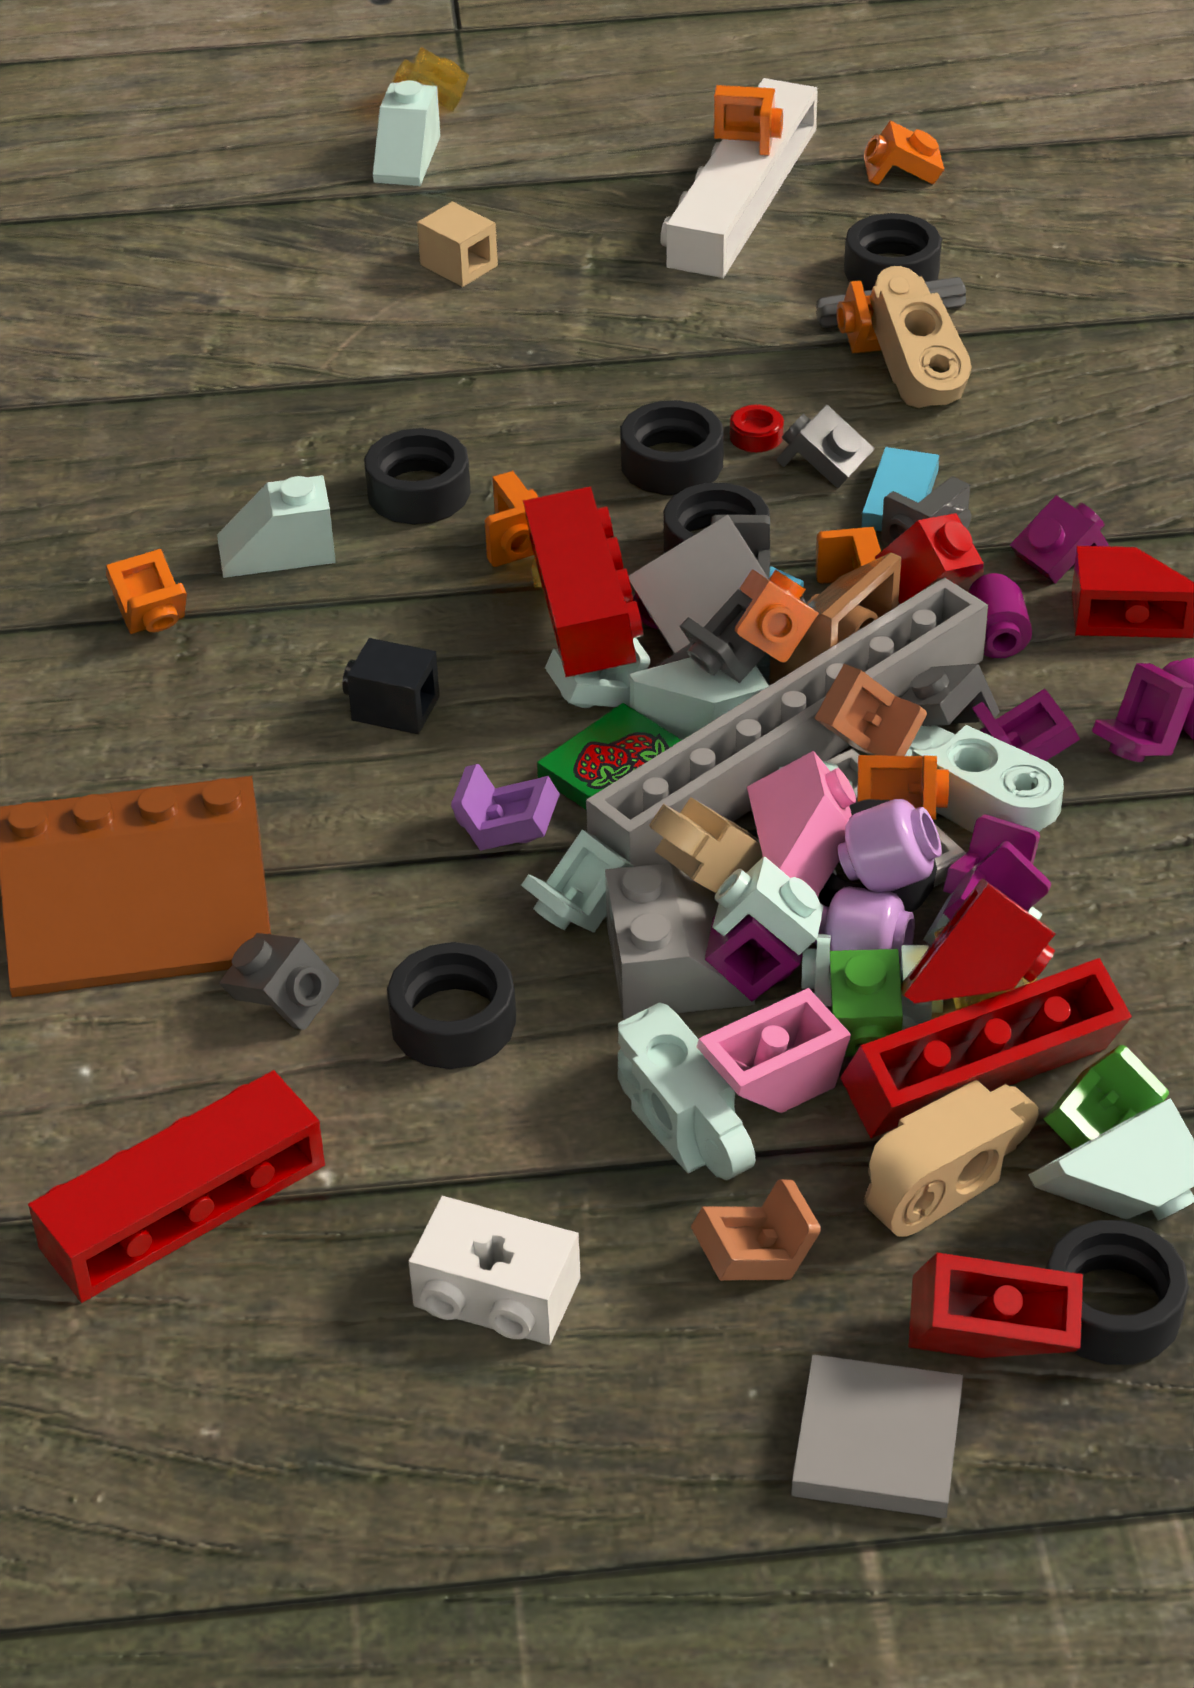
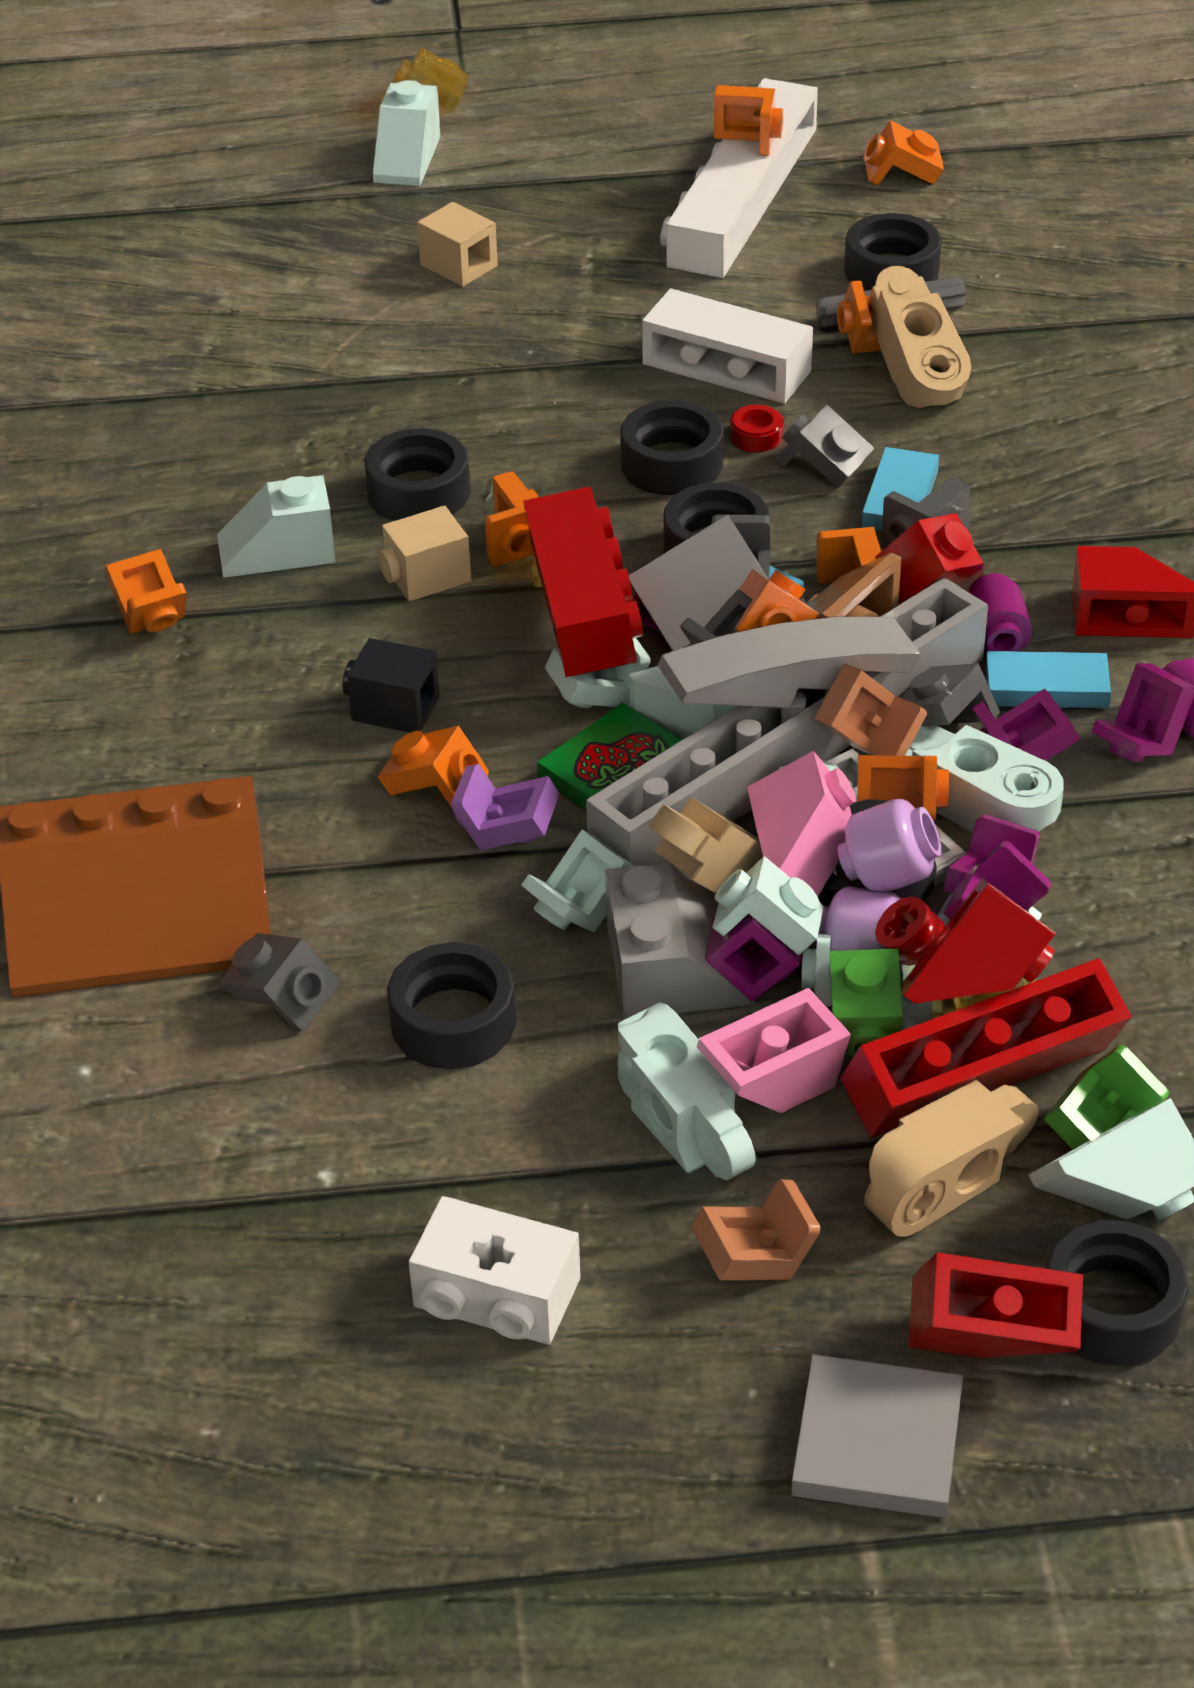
red brick [28,1070,325,1303] -> none
magenta bracket [1010,495,1109,584] -> none
none -> tan brick [378,506,471,602]
none -> orange bracket [378,725,489,808]
none -> white brick [642,288,813,404]
none -> light grey slope [658,617,921,708]
none -> red bush [875,896,944,966]
none -> medium azure tile [986,651,1111,708]

